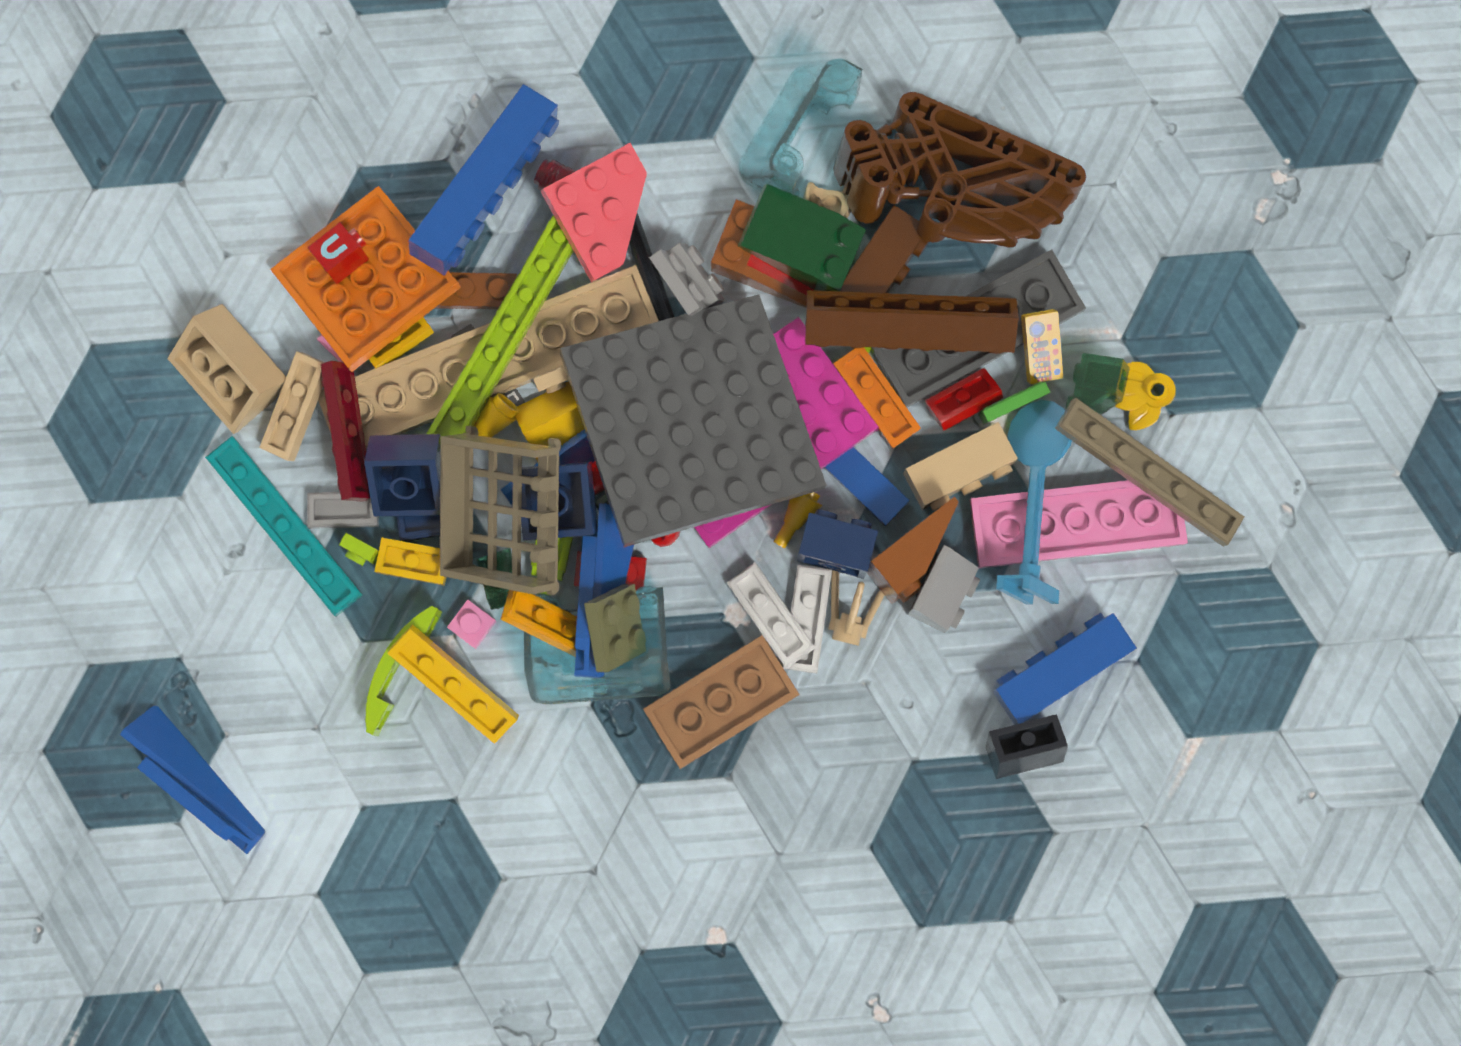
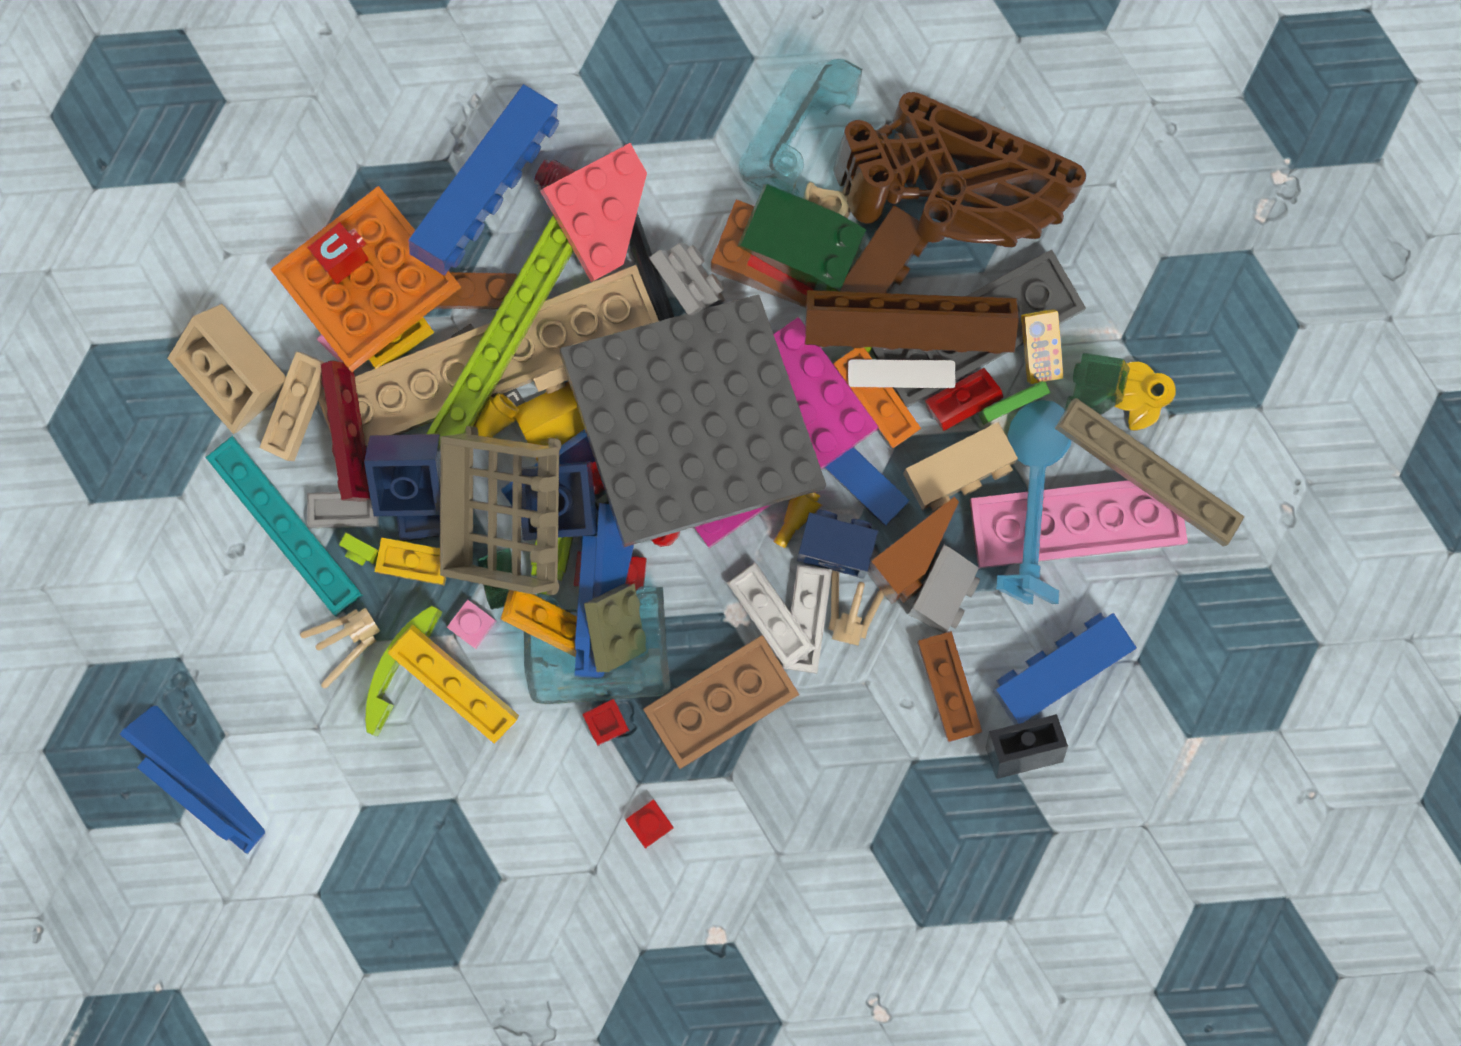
none -> tan plant [300,608,380,688]
none -> red plate [582,699,630,746]
none -> red plate [625,799,674,849]
none -> white sticker [848,359,955,388]
none -> dark orange plate [917,631,982,742]

